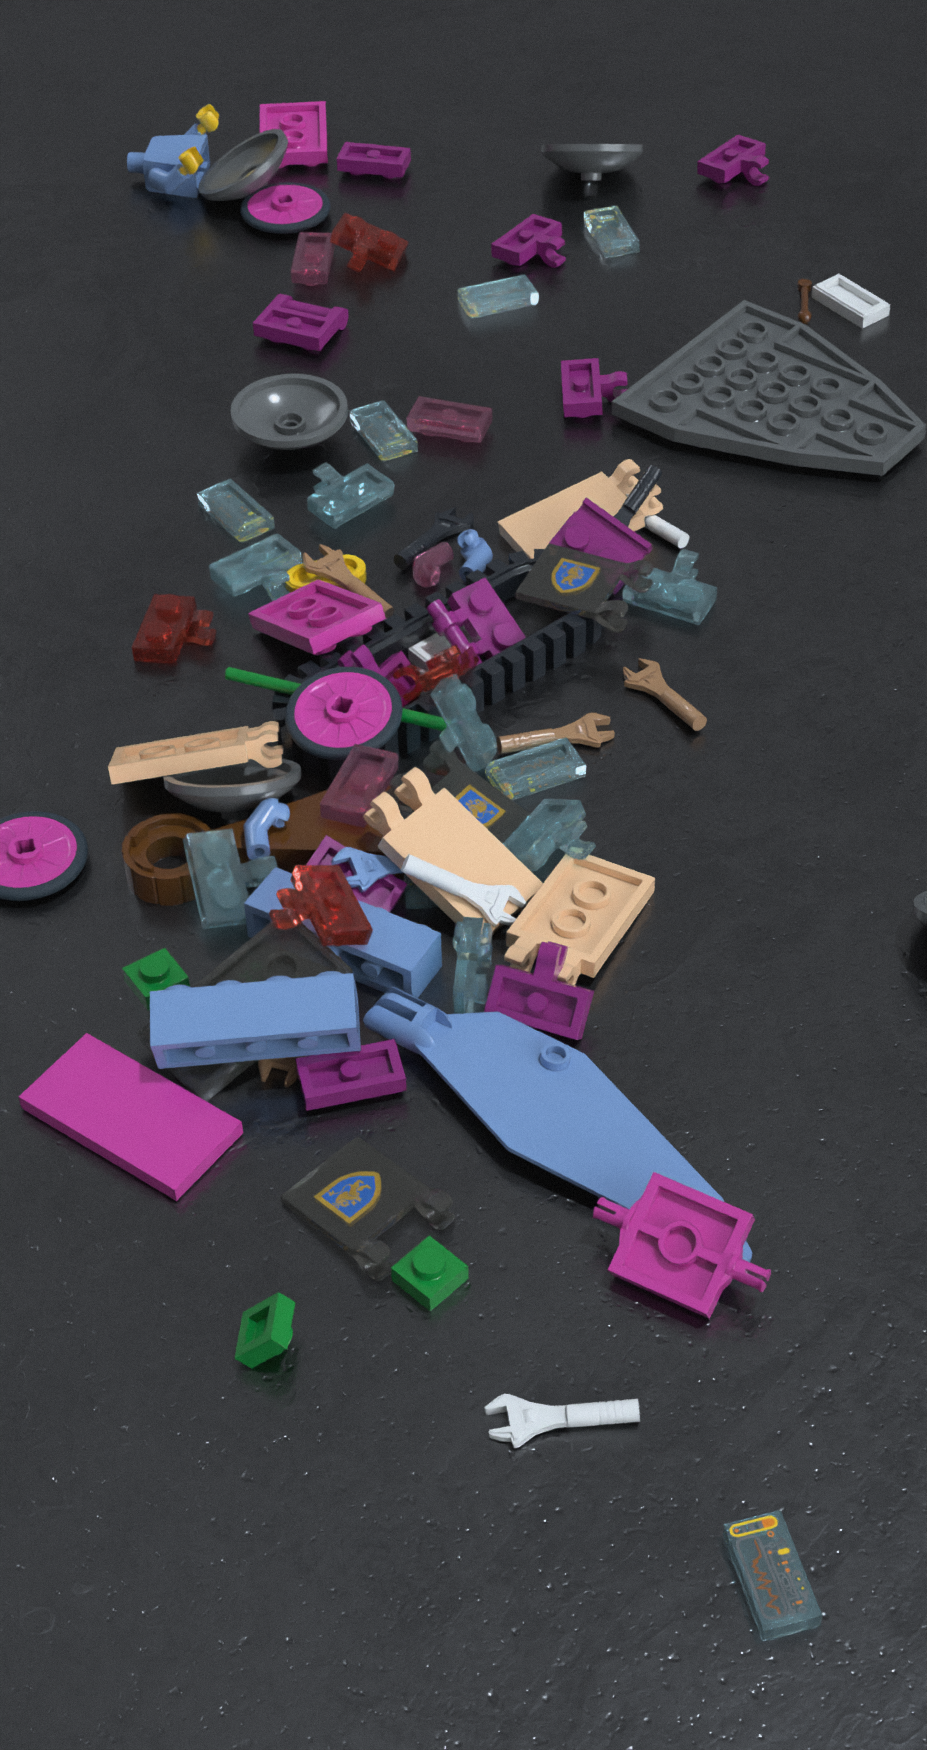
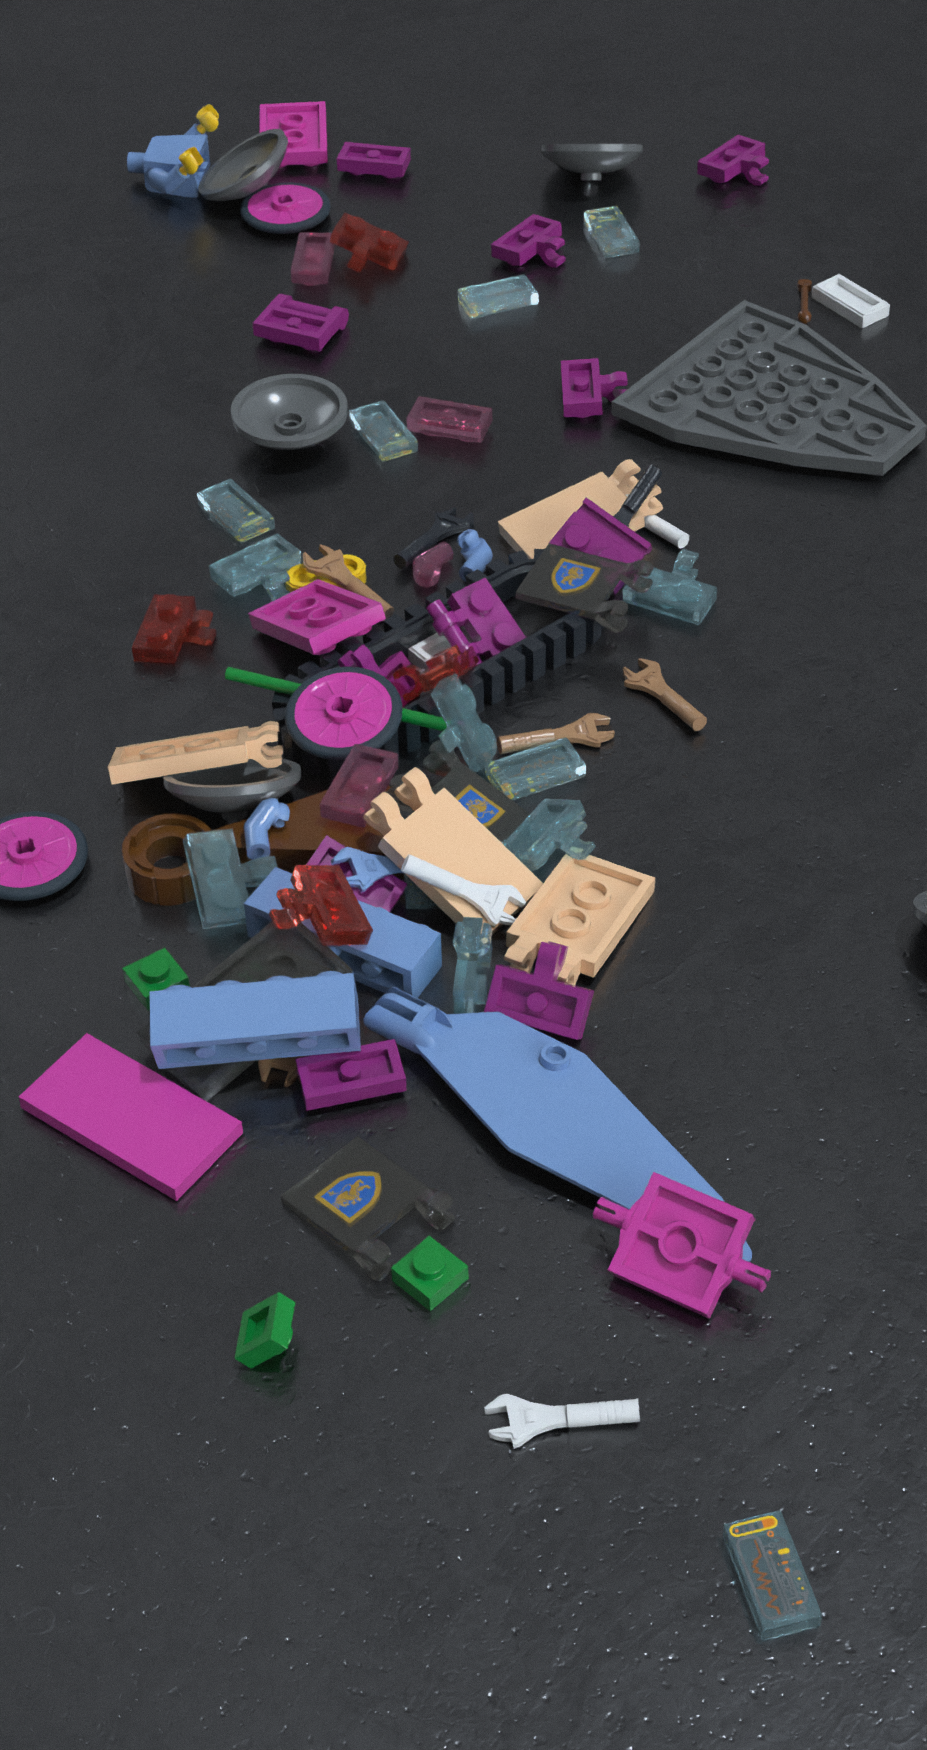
clear light blue plate [307,463,394,529] -> none

